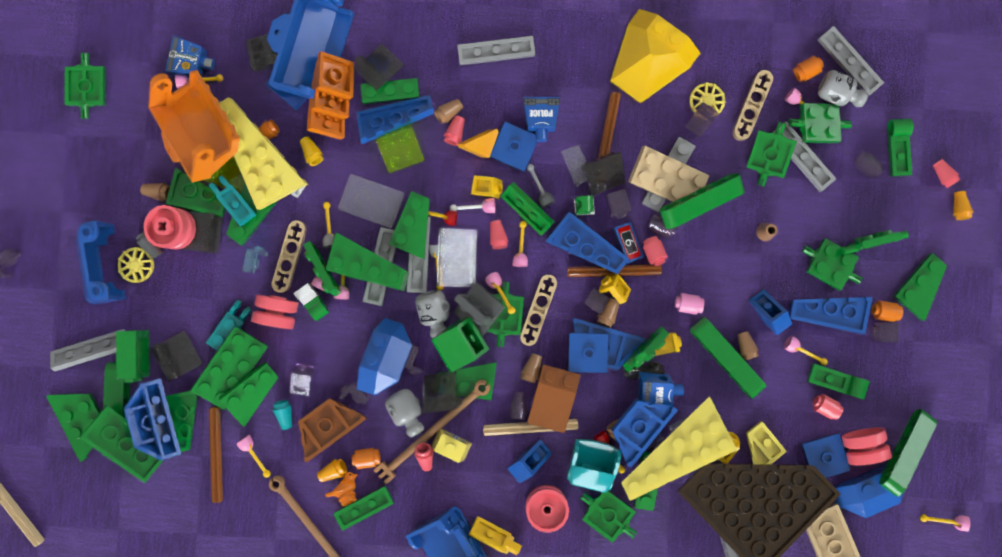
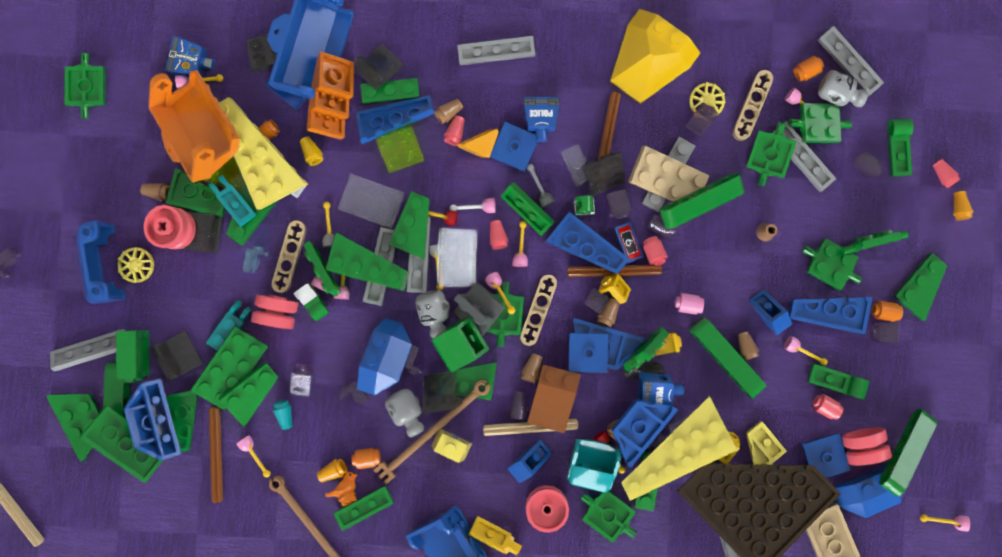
dark grey cone [135,232,163,259] -> none
dark orange wing [298,398,367,463] -> none
coral cone [414,443,433,471] -> none
yellow bracket [471,175,503,199] -> none

